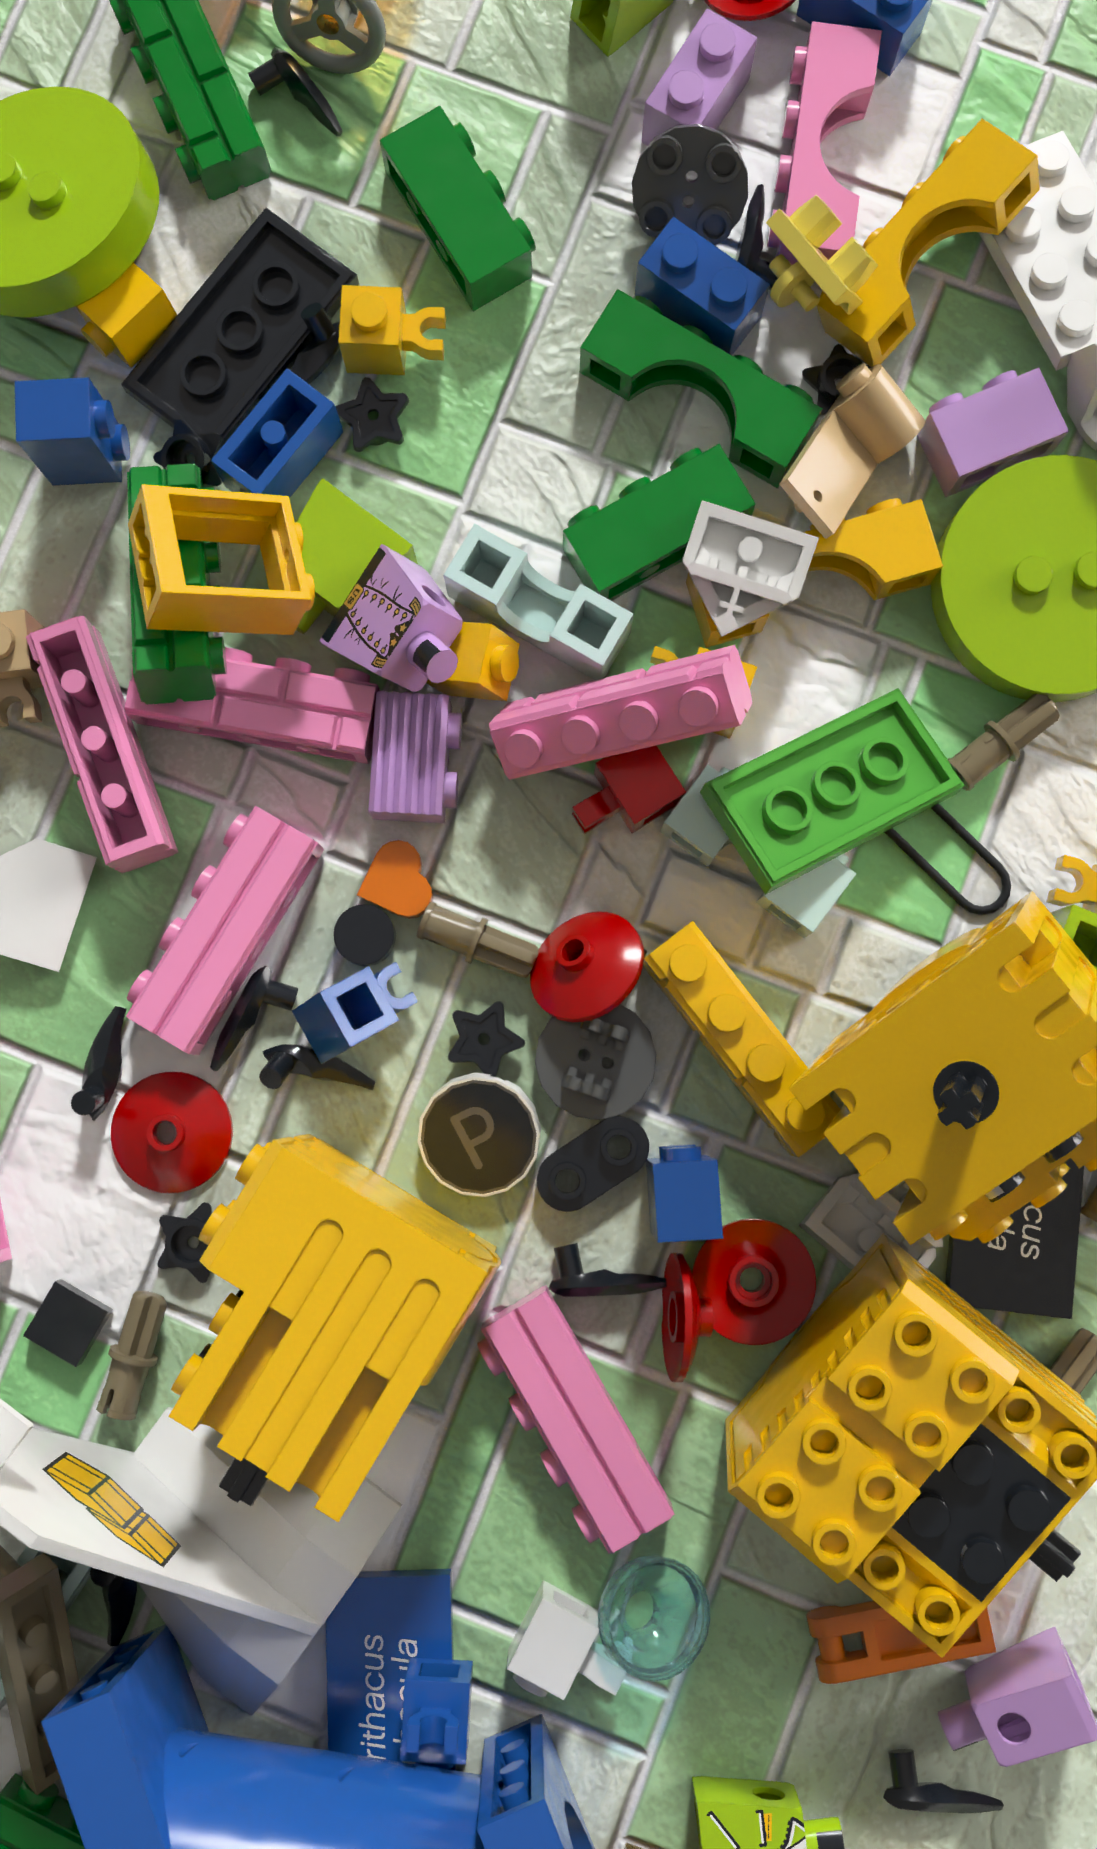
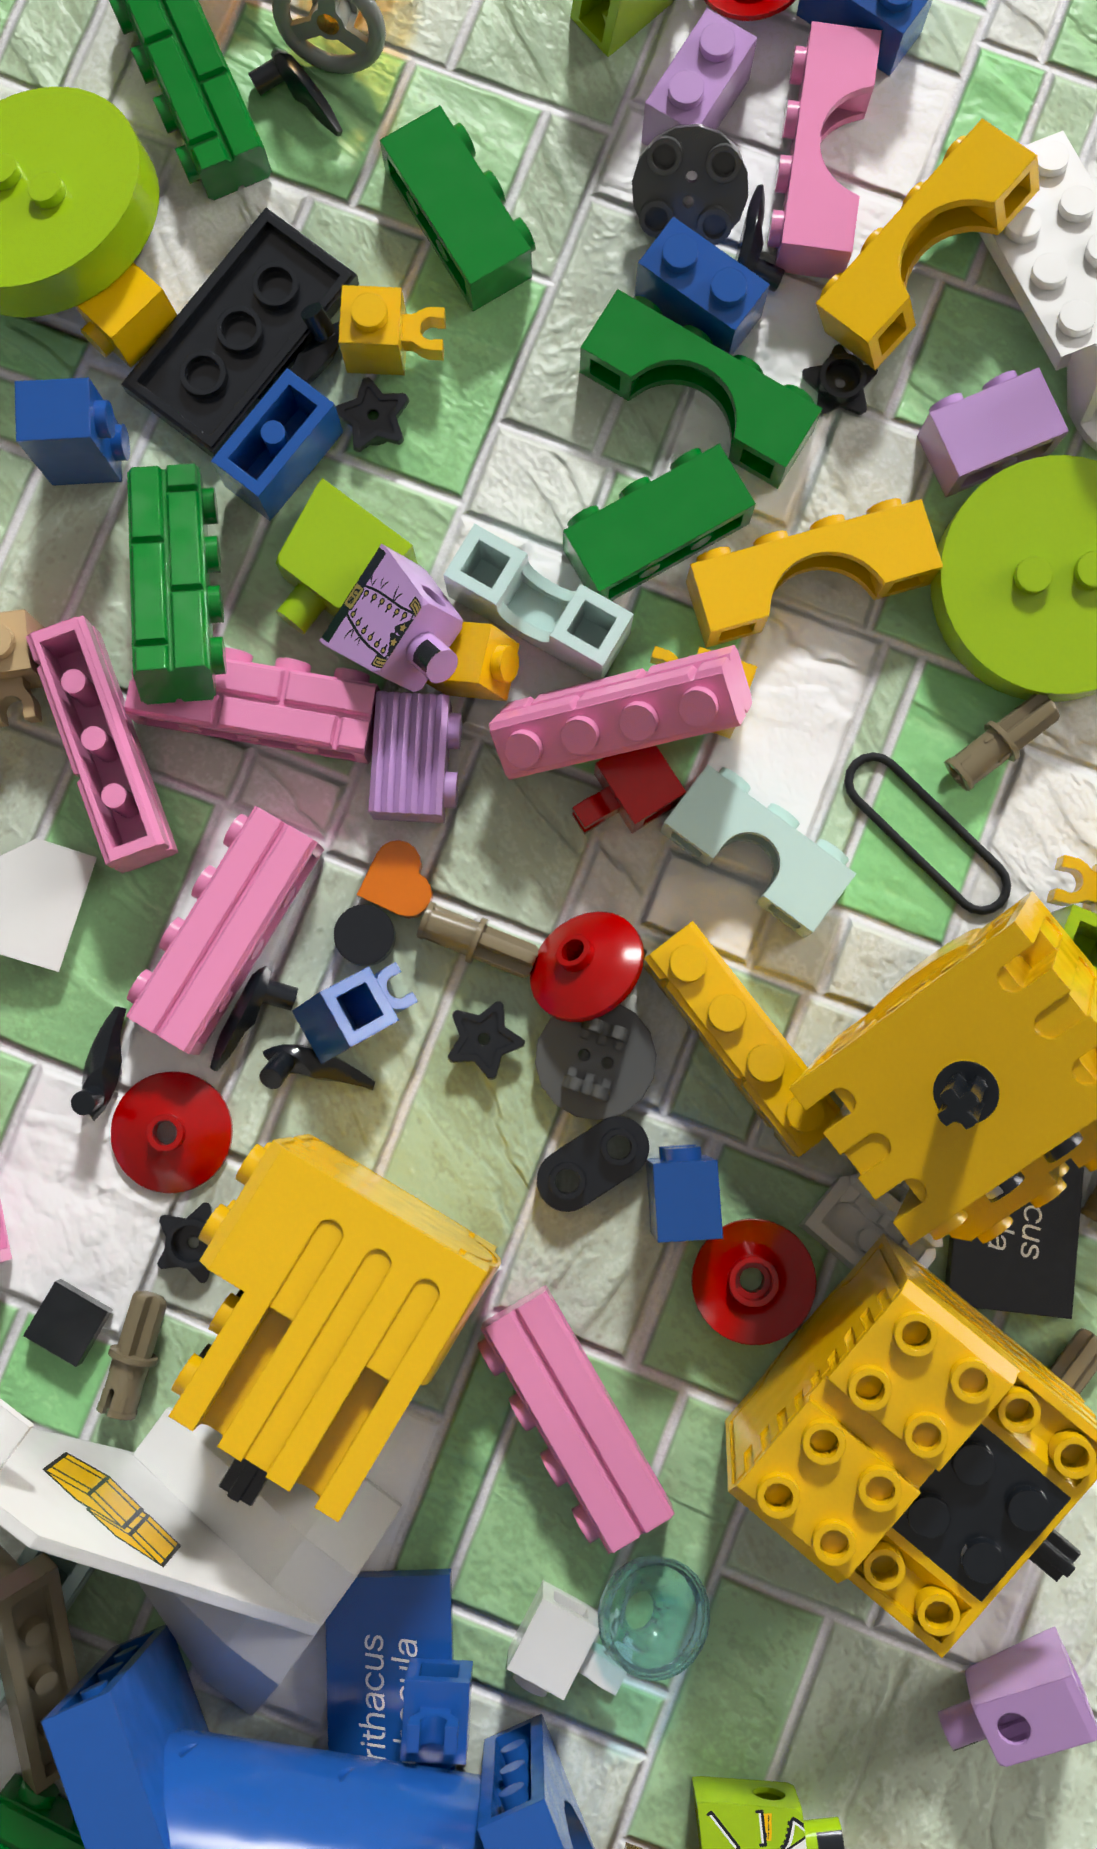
black bar [90,1567,137,1646] -> none
yellow window [128,484,315,635] -> none
black plate [153,419,223,486] -> none
black tile [418,1072,541,1197] -> none
black bar [549,1243,667,1297] -> none
red dish [661,1253,714,1382] -> none
white slope [682,500,819,637] -> none
bright green tile [700,688,965,895] -> none
light yellow hips [766,195,878,315] -> none
tan door [779,363,926,539] -> none
orange plate [806,1601,996,1684] -> none
black bar [883,1749,1004,1813] -> none

